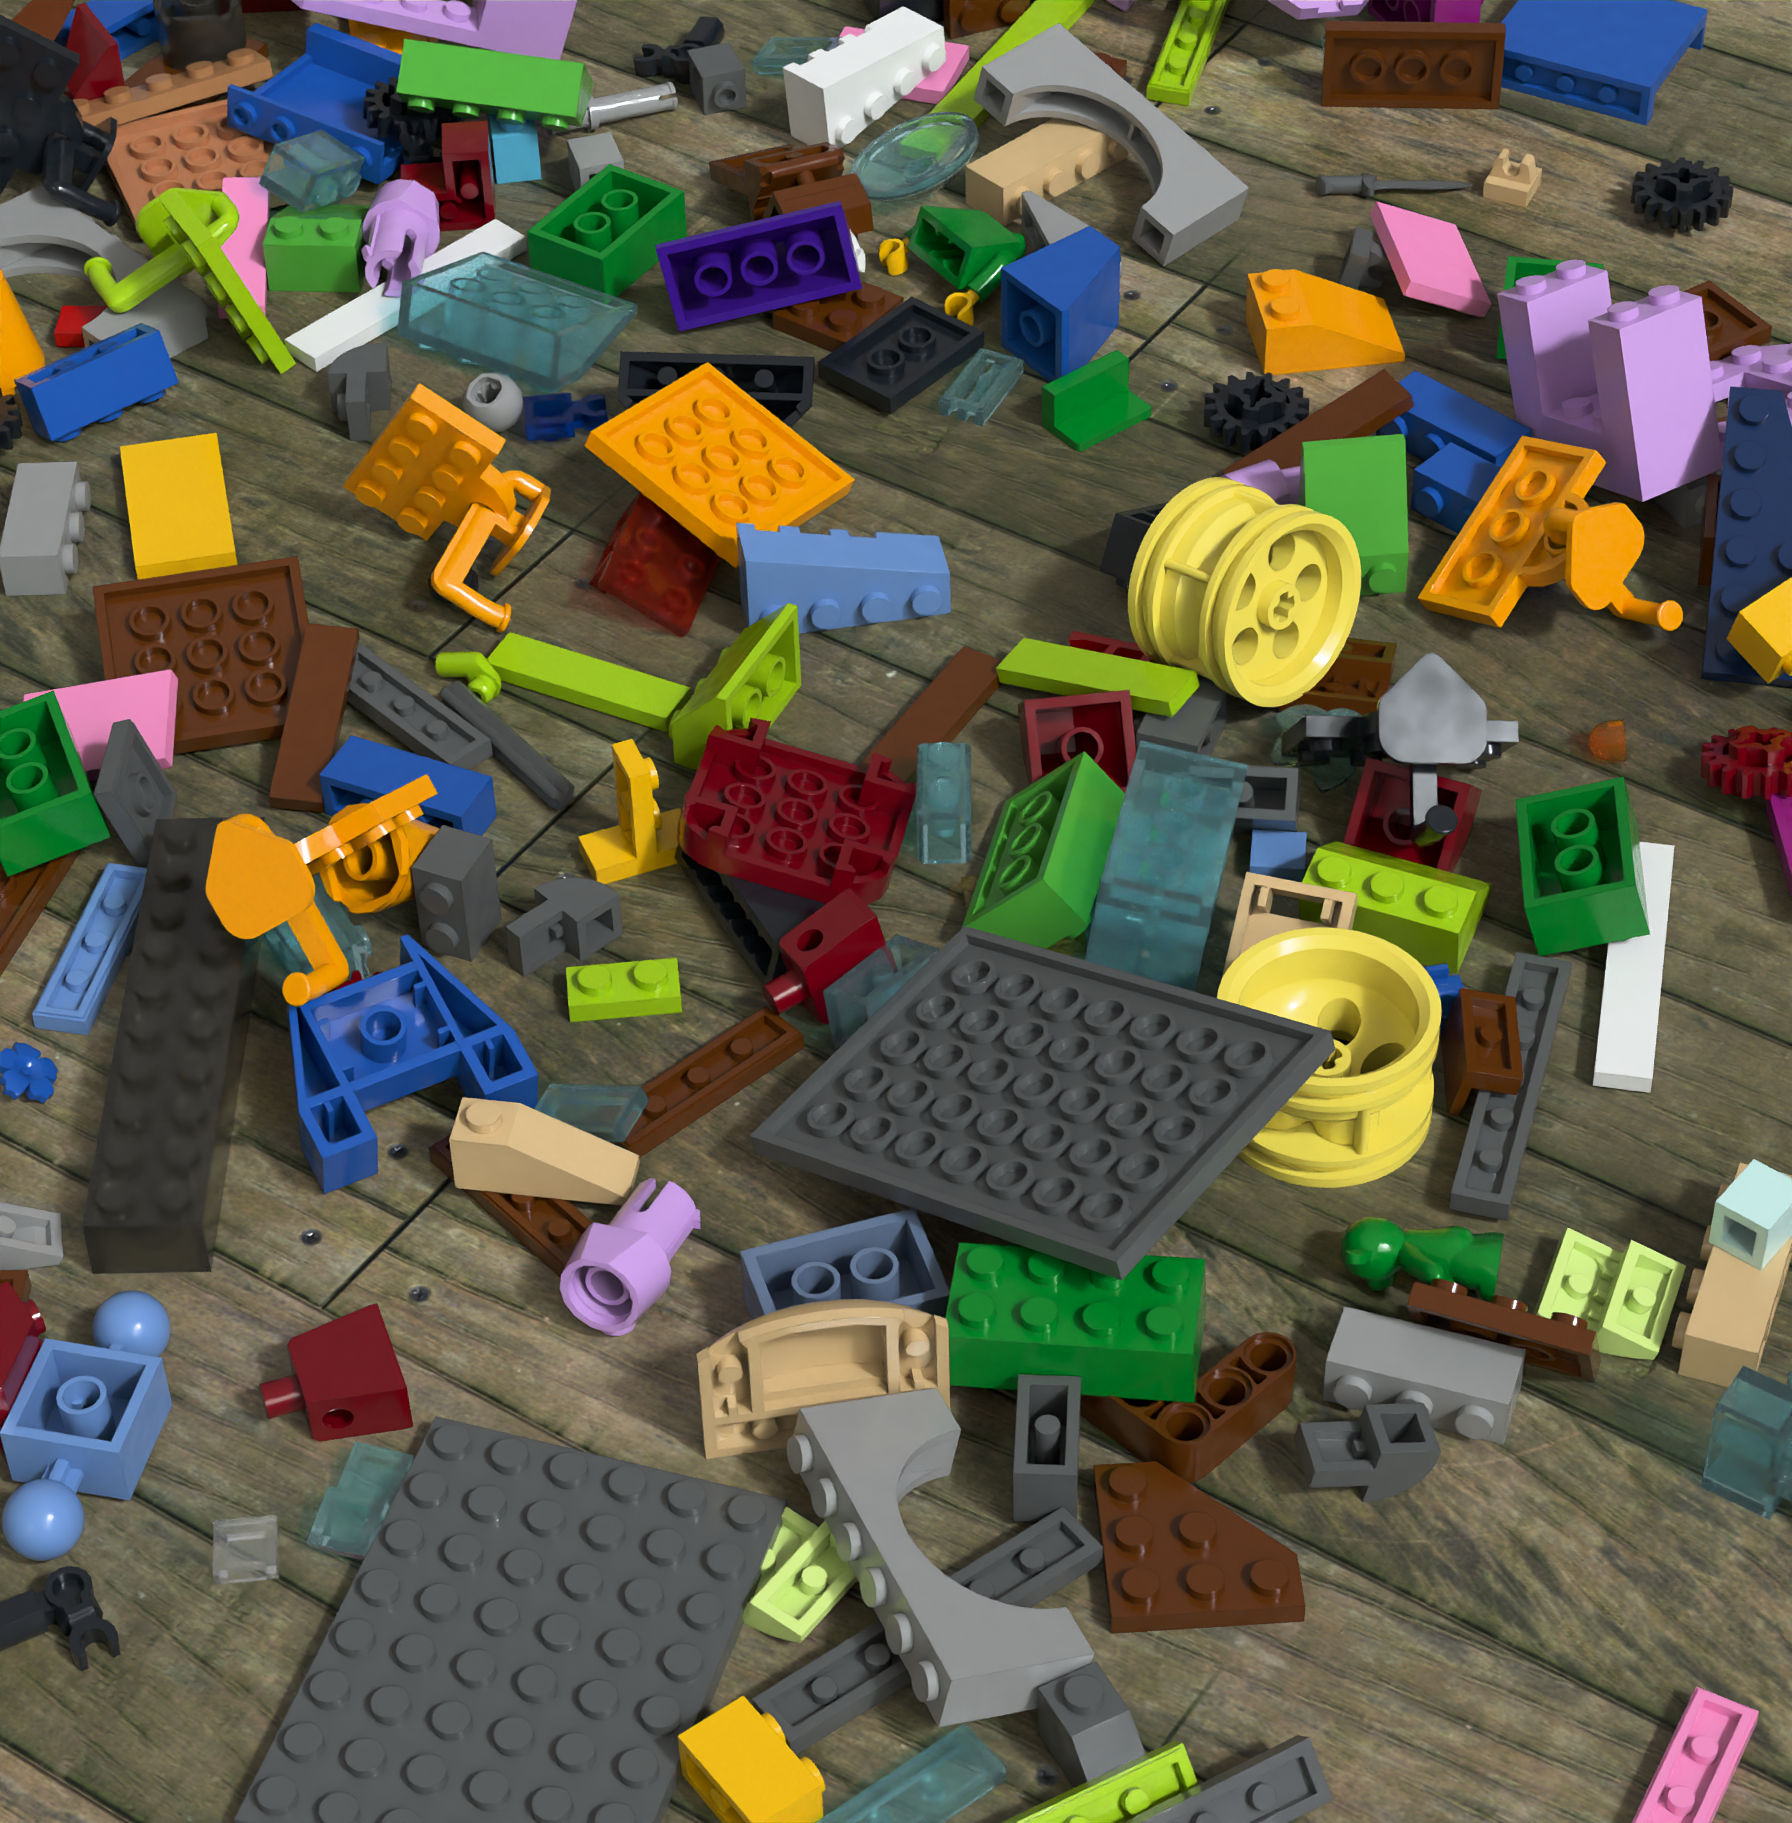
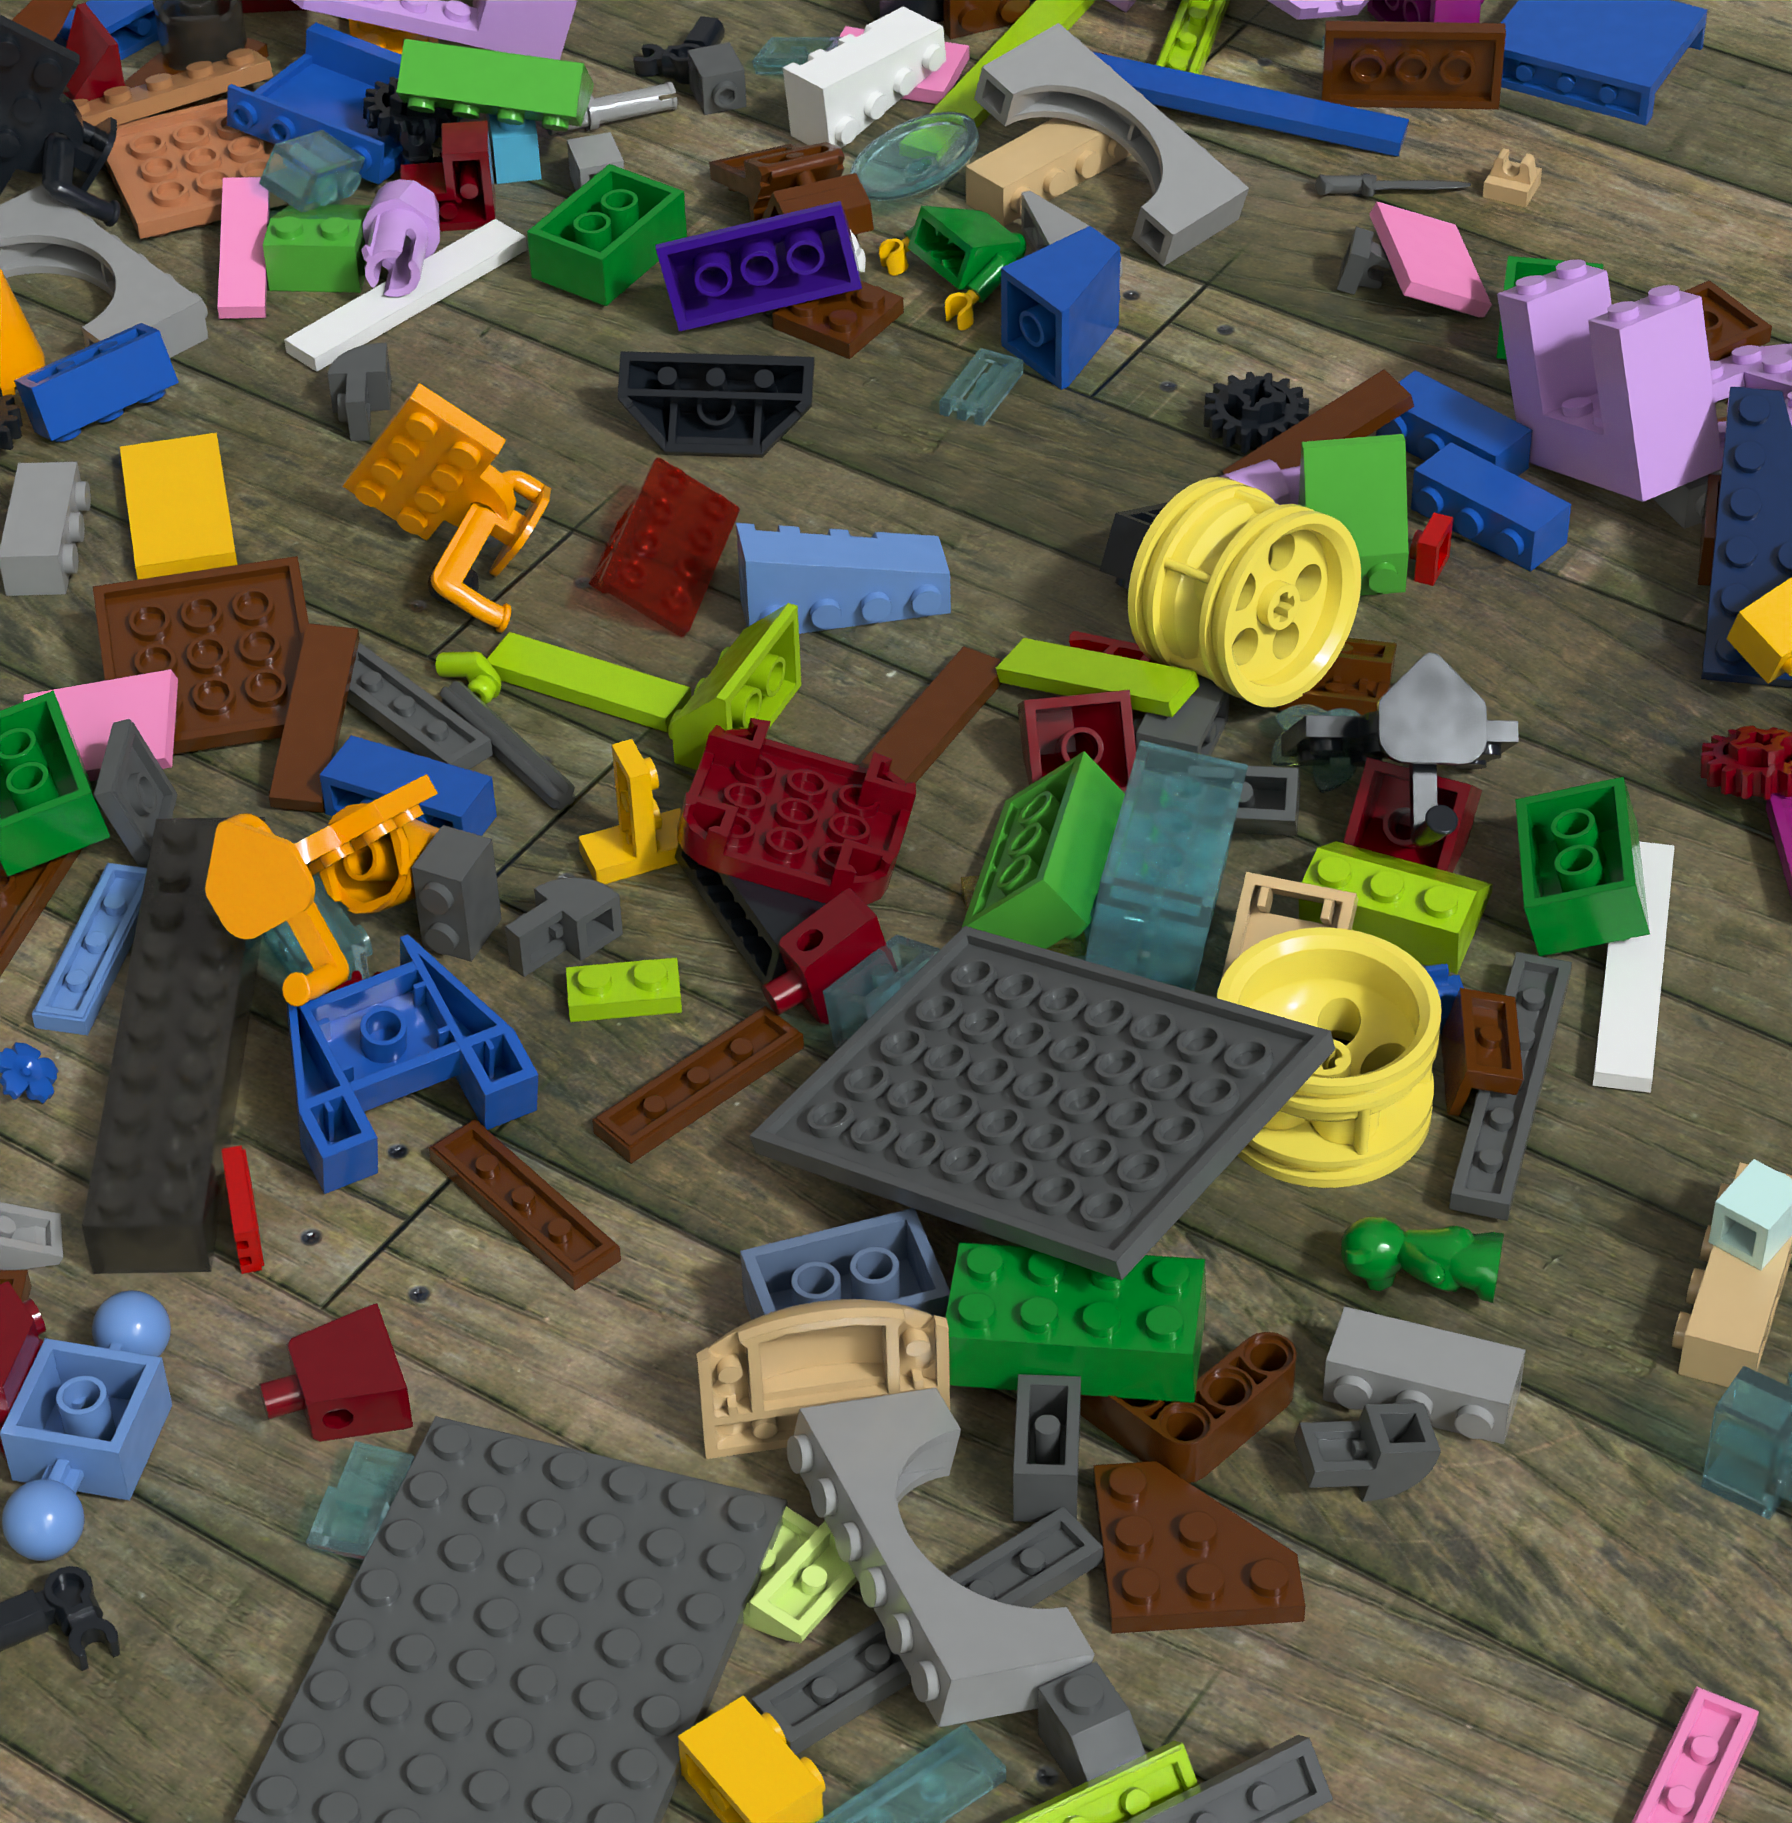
red tile [54,306,107,347] -> none
lime plate [84,187,296,374] -> none
clear tile [213,1515,280,1585] -> none
clear light blue slope [397,252,638,392] -> none
tan slope [449,1097,640,1206] -> none
light grey piece [463,372,523,433] -> none
clear blue plate [523,393,608,441] -> none
clear light blue tile [534,1084,649,1142] -> none
lavender piece [560,1178,701,1336] -> none
light orange plate [585,362,855,568] -> none
black plate [818,297,984,414] -> none
clear light blue brick [916,742,972,864] -> none
green panel [1042,350,1152,452] -> none
light orange slope [1245,269,1405,375] -> none
medium blue tile [1250,829,1307,882] -> none
reddish brown plate [1407,1279,1601,1383] -> none
light orange plate [1417,436,1683,631] -> none
yellowish green slope [1533,1228,1686,1360] -> none
clear orange hinge [1589,719,1627,763] -> none
black gear [1631,157,1733,232] -> none
none -> red tile [221,1145,265,1274]
none -> blue tile [1093,52,1409,157]
none -> red plate [1409,512,1453,586]

